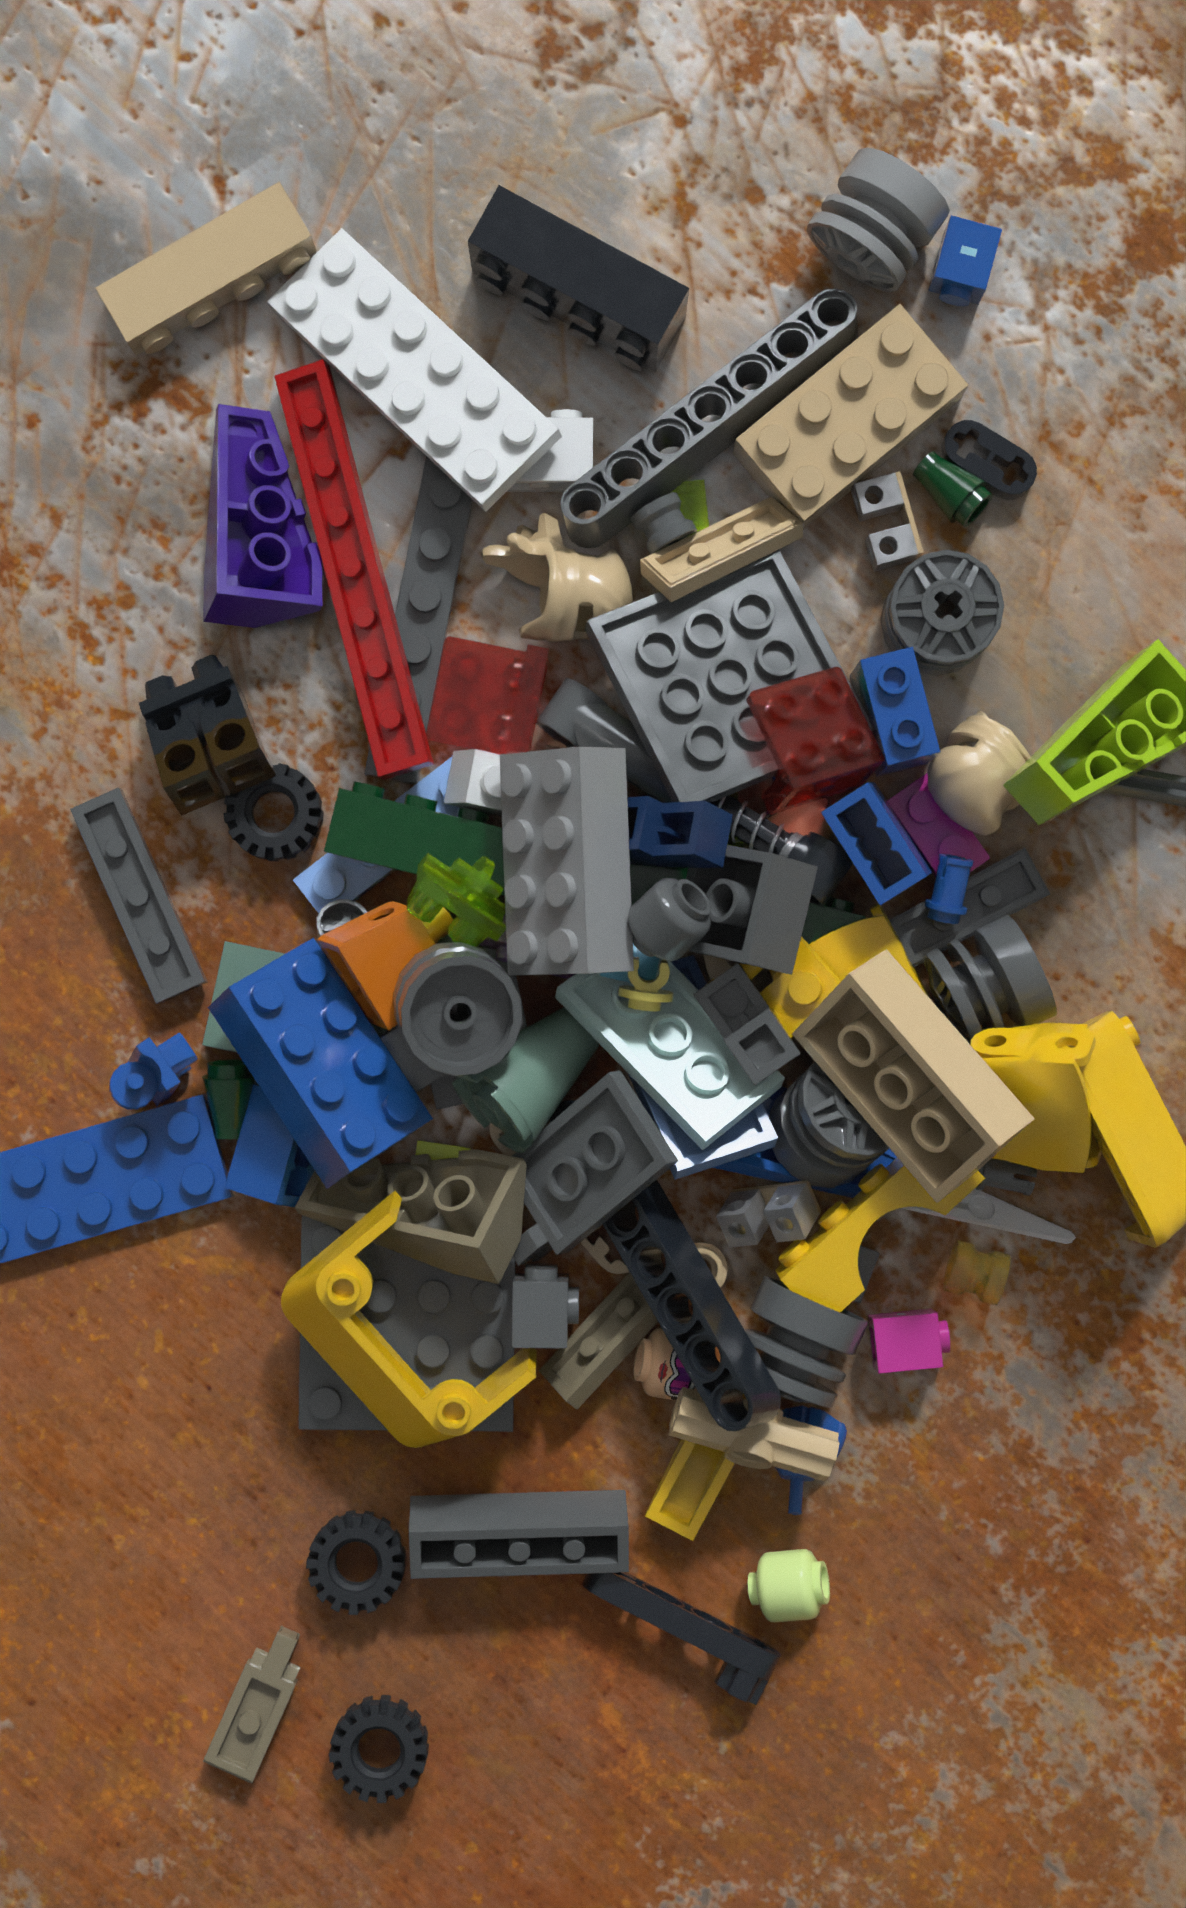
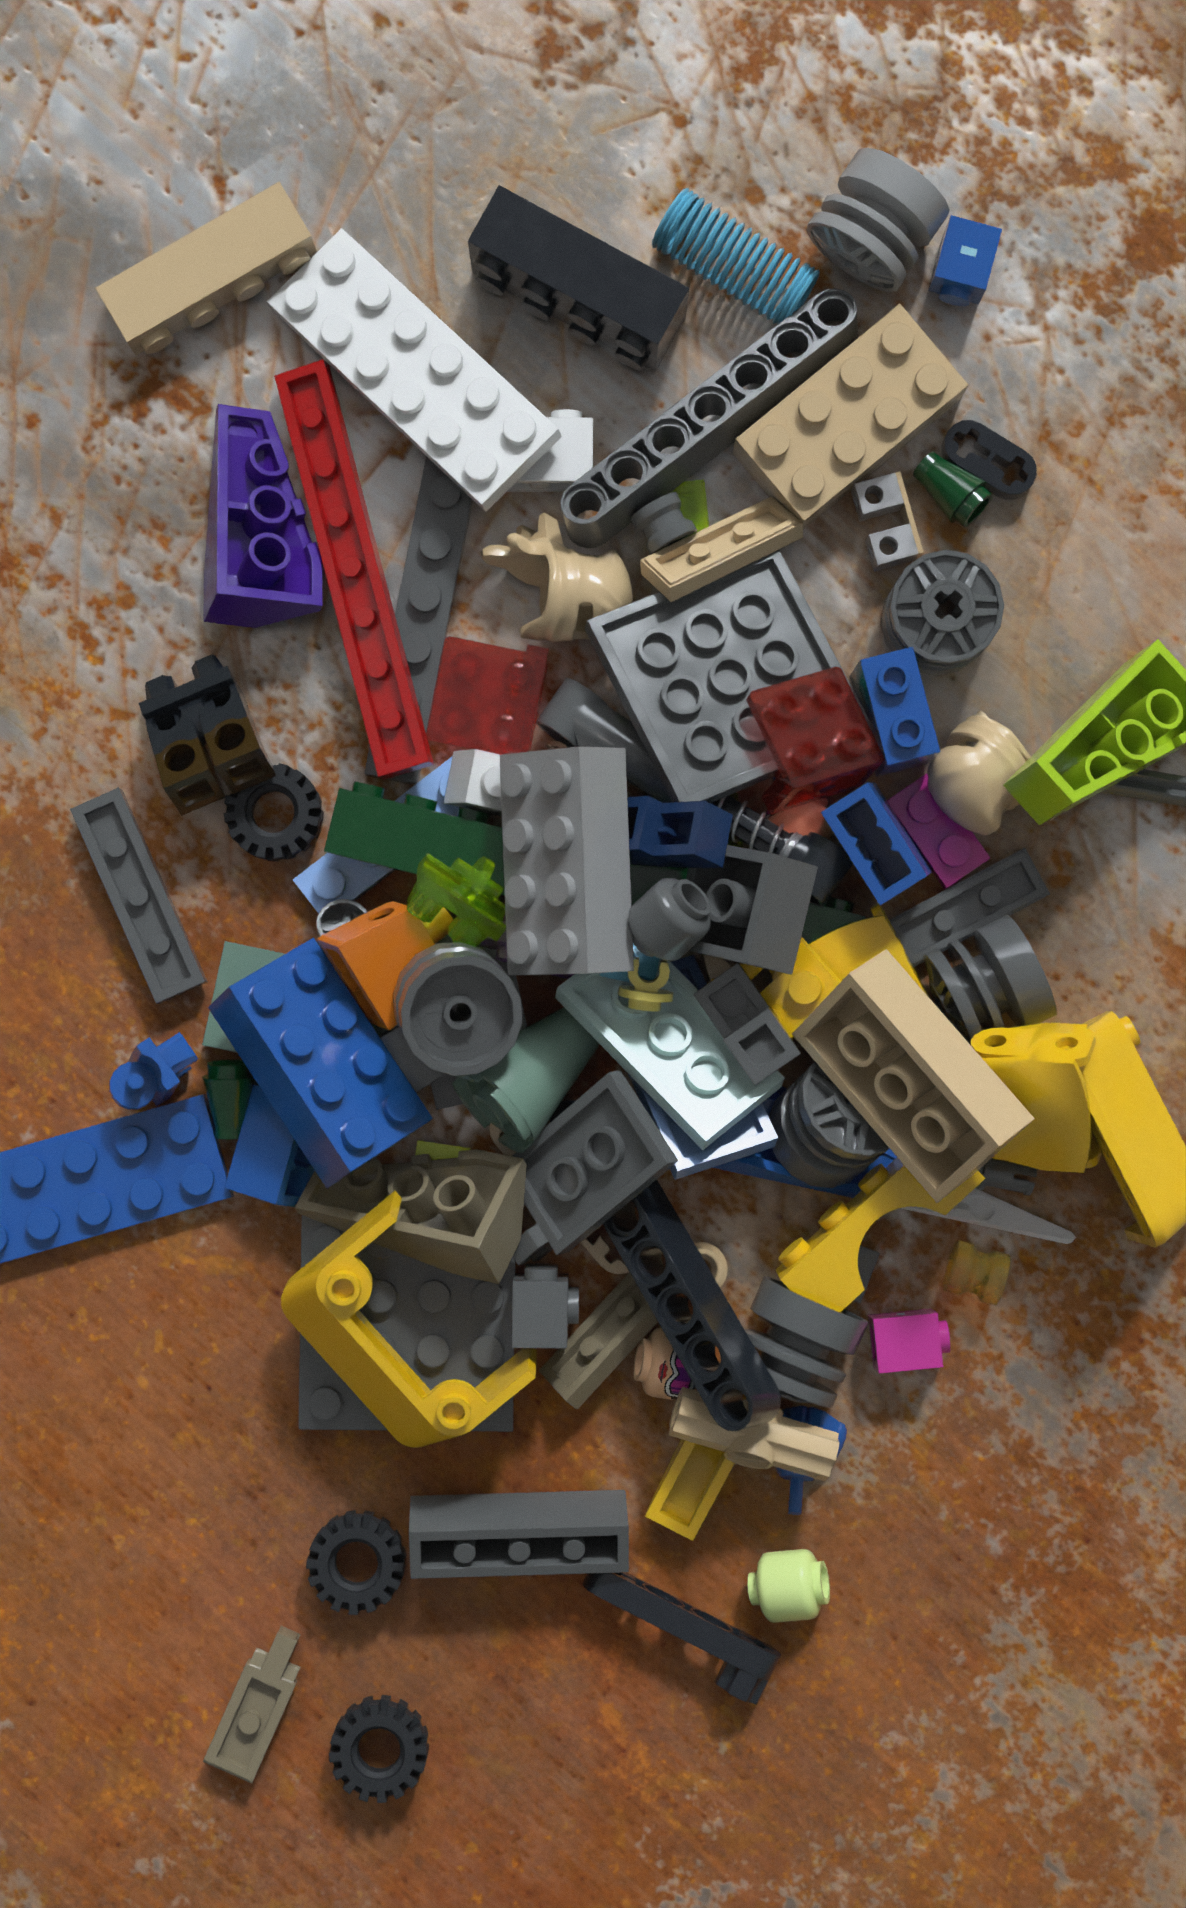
flat silver piece [716,1181,821,1248] -> none
blue pin [924,854,974,924] -> none
none -> medium azure piece [652,188,820,325]

